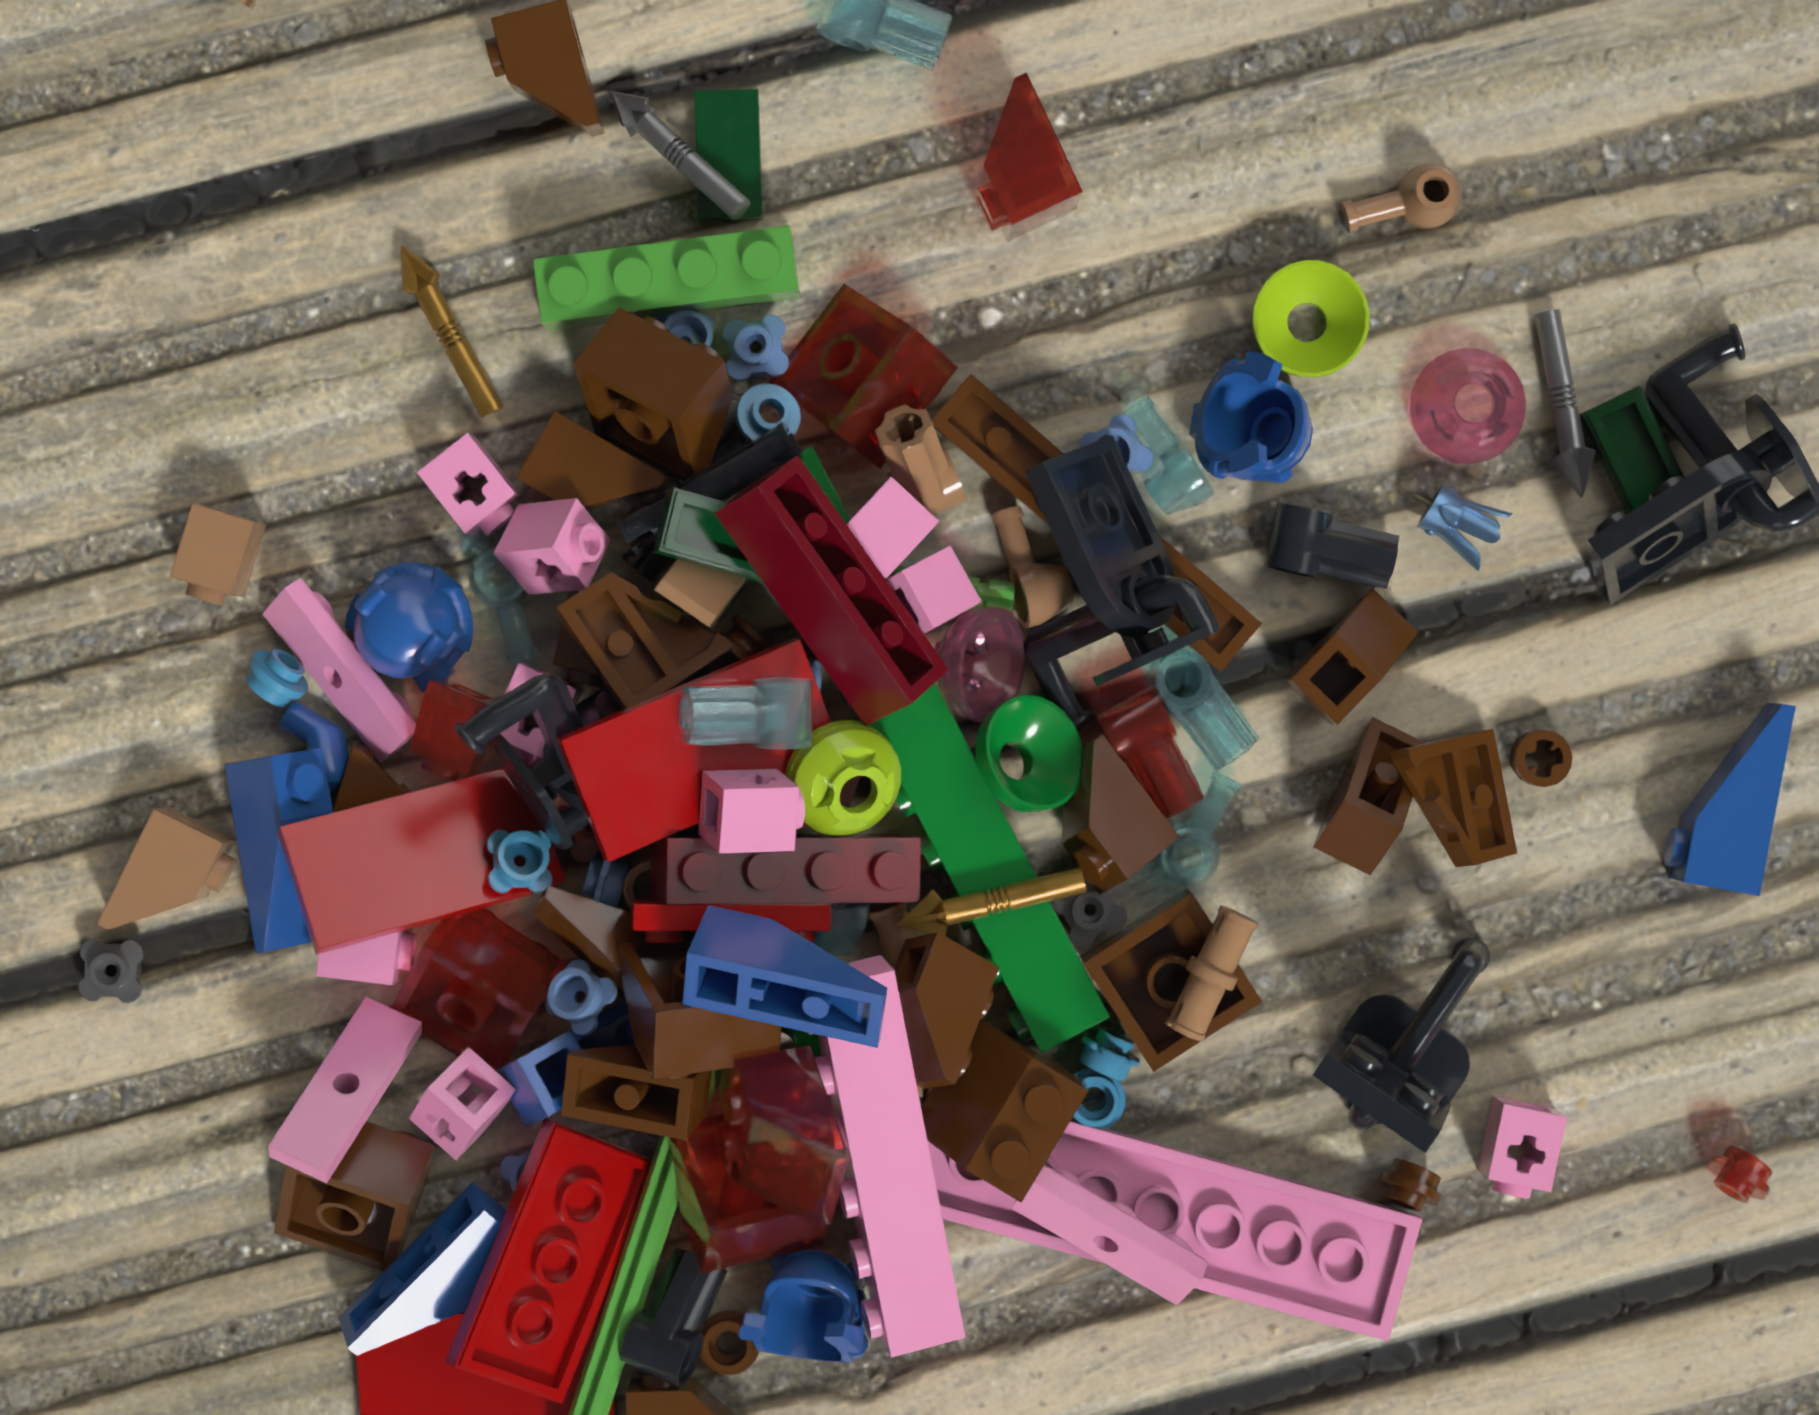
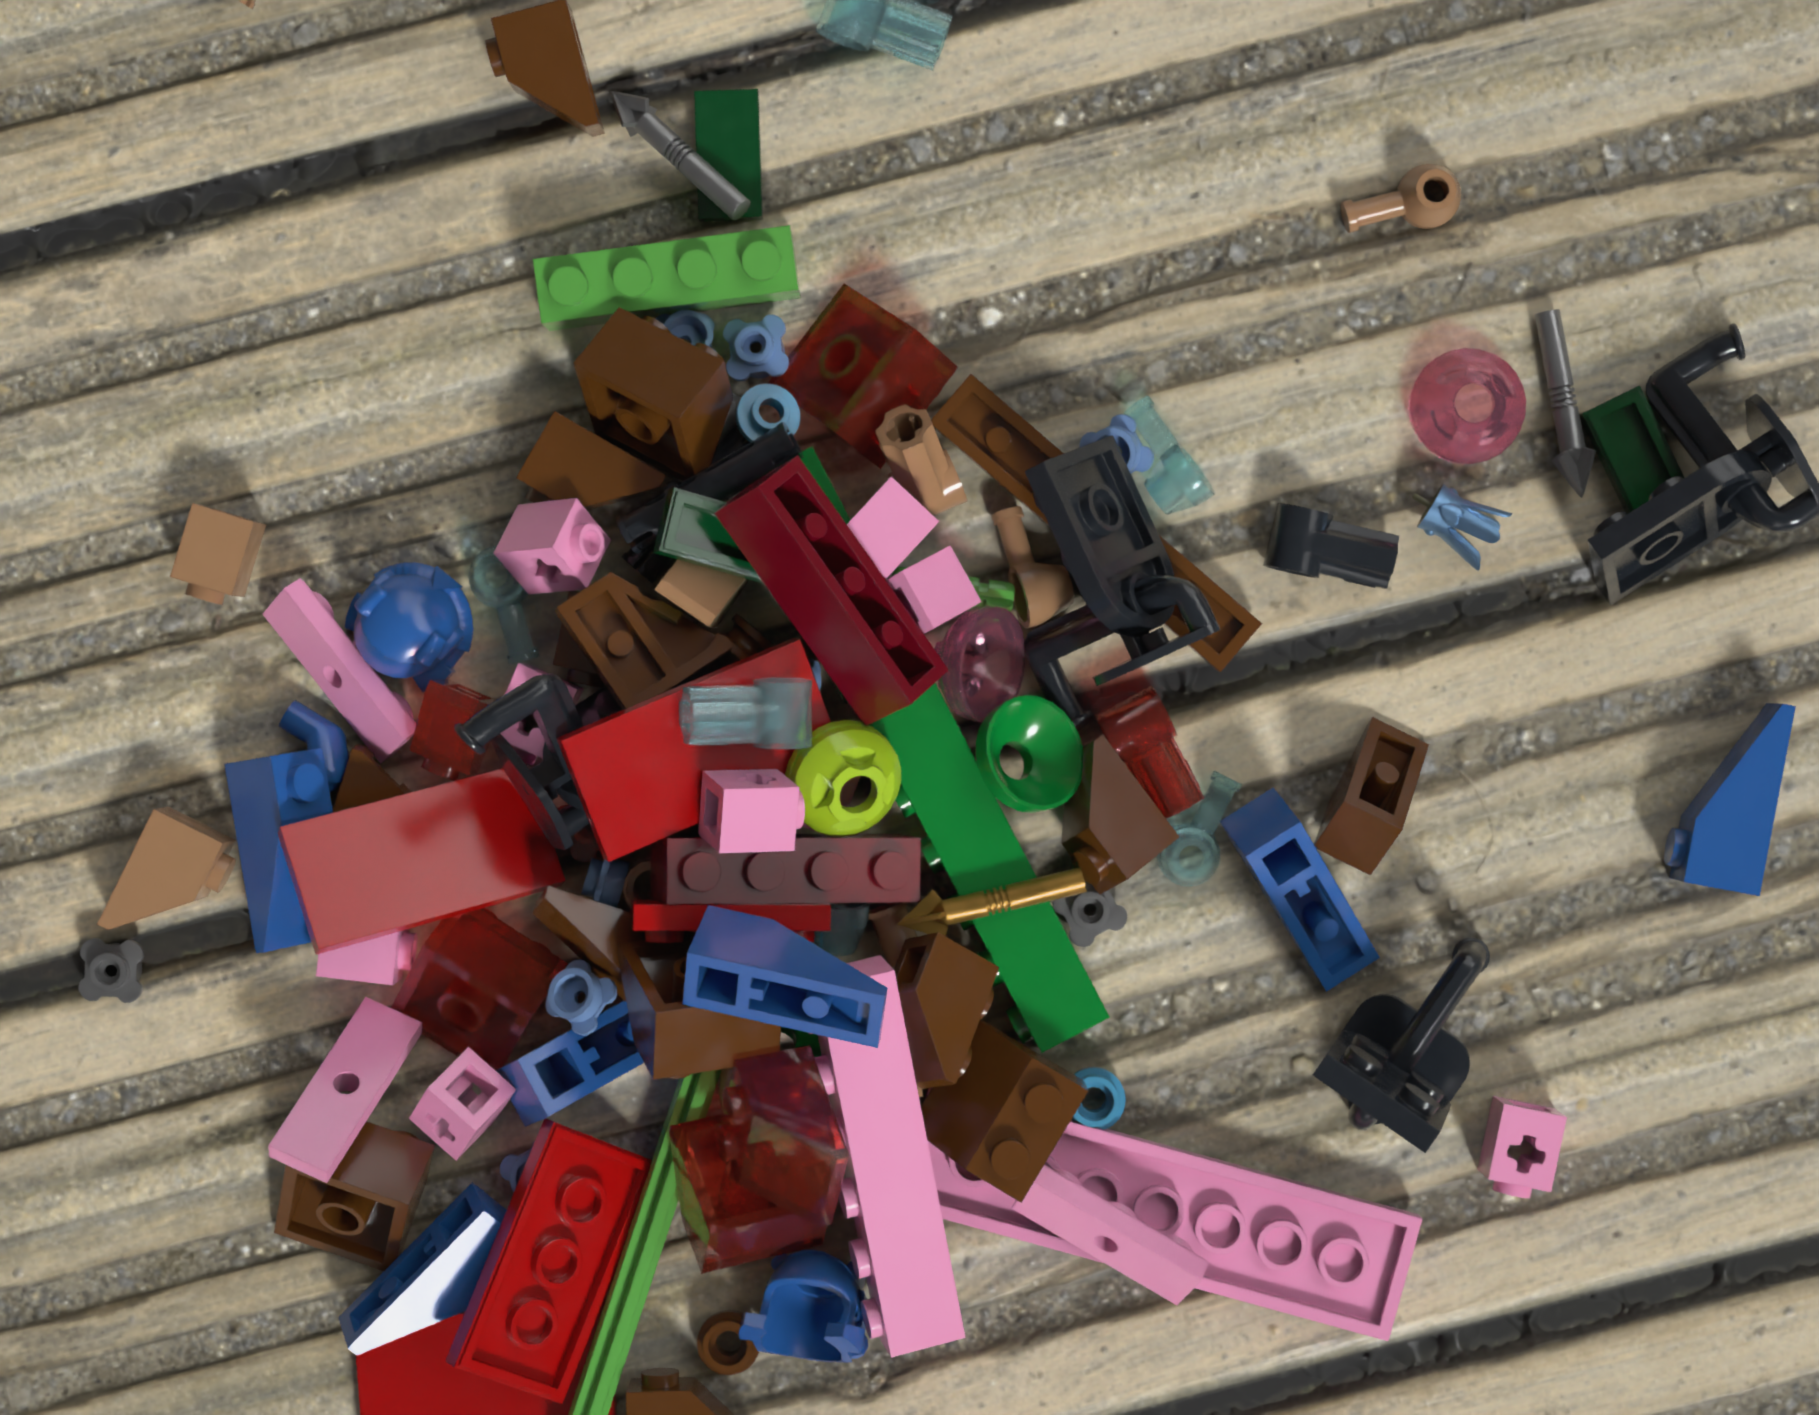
dark azure plate [245,649,308,707] -> none
pearl gold piece [400,245,504,418] -> none
bright pink brick [417,433,523,537] -> none
dark azure plate [487,830,552,893] -> none
reddish brown slope [561,1044,712,1140] -> none
black piece [620,1247,728,1387] -> none
clear red slope [975,72,1083,242] -> none
reddish brown brick [1079,888,1262,1072] -> none
dark azure plate [1079,1027,1140,1081] -> none
clear light blue piece [1148,649,1260,772] -> none
medium nougat pin [1165,905,1259,1041] -> none
blue helmet [1189,351,1313,483] -> none
lime piece [1252,260,1370,378] -> none
reddish brown slope [1282,588,1418,725] -> none
reddish brown plate [1378,1158,1441,1212] -> none
reddish brown wing [1390,729,1517,867] -> none
reddish brown bush [1510,729,1573,787] -> none
clear red plate [1708,1146,1773,1203] -> none
none -> blue slope [1219,787,1380,992]

